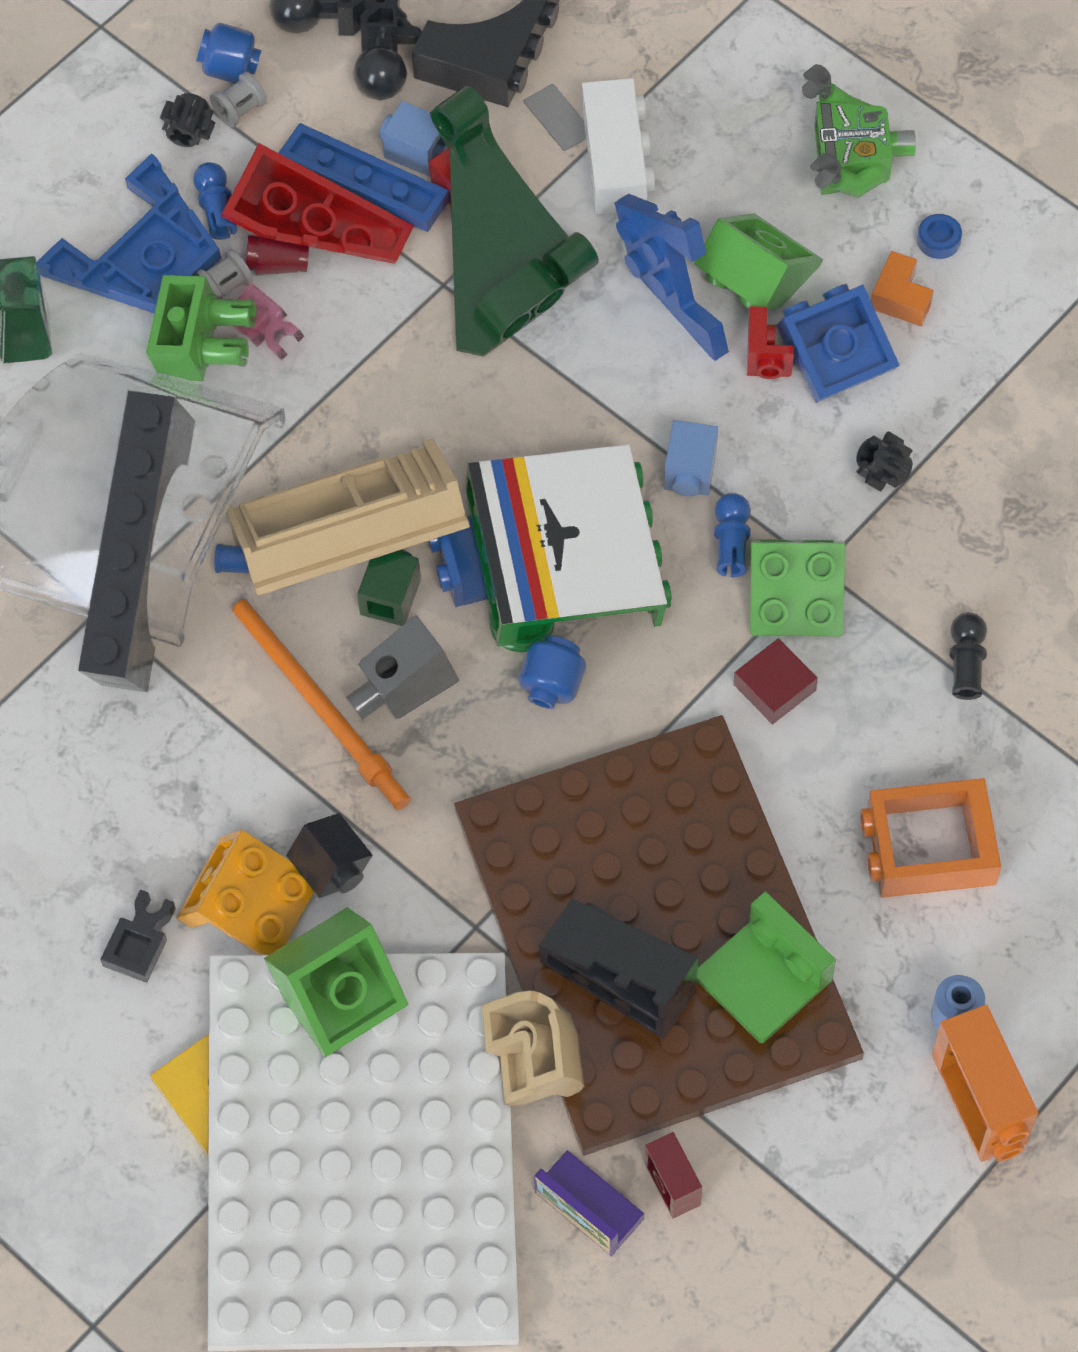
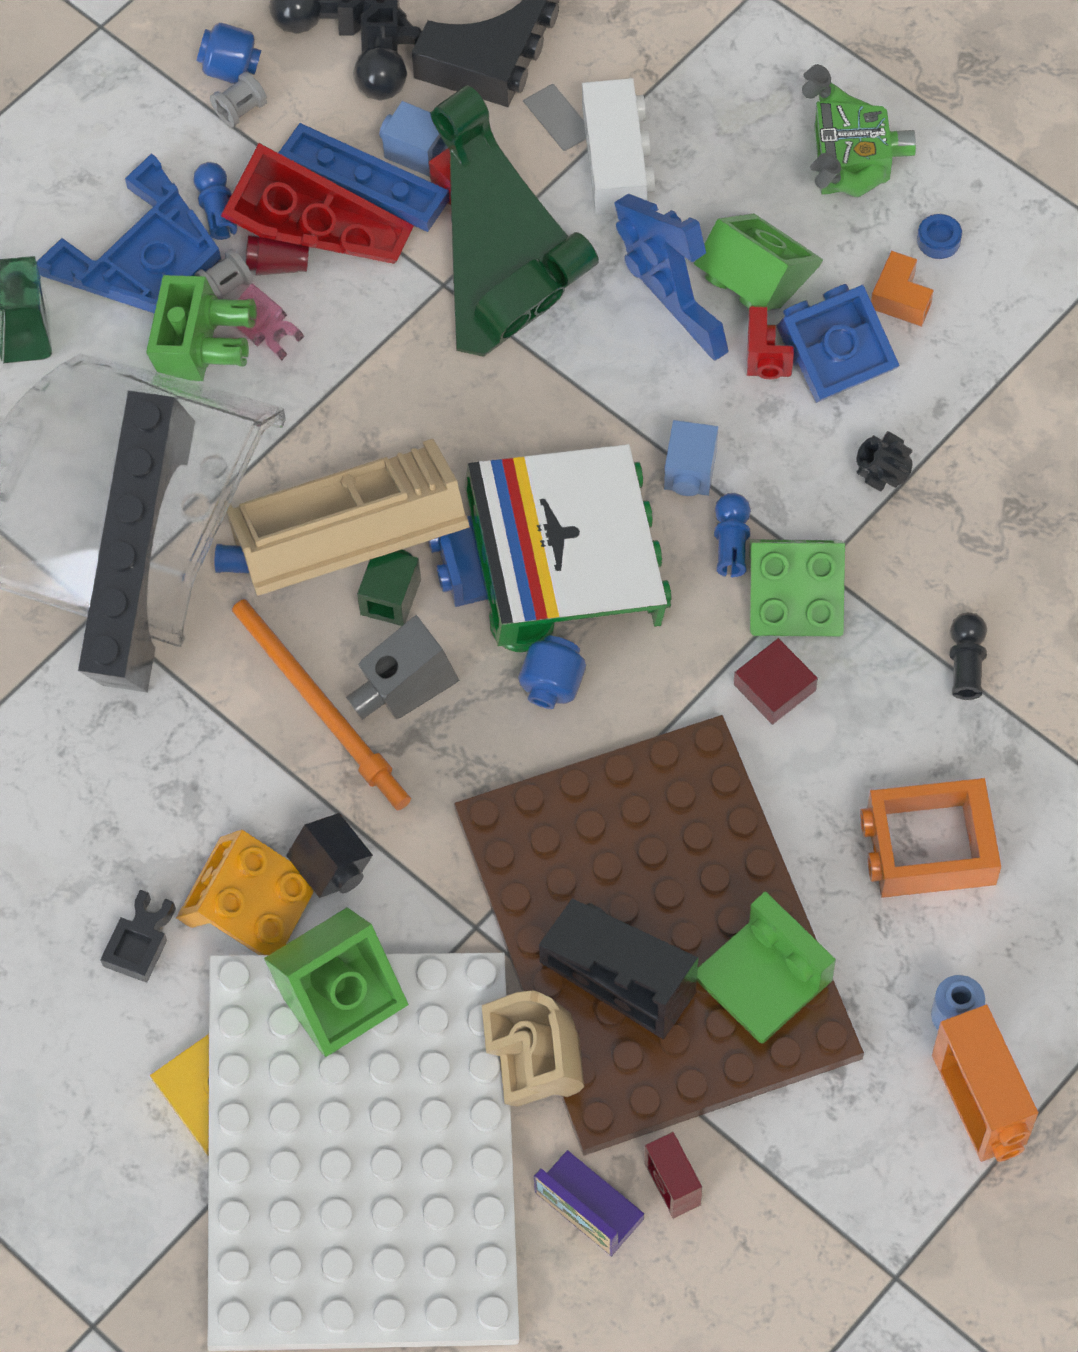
black gear [160,93,216,147] -> none

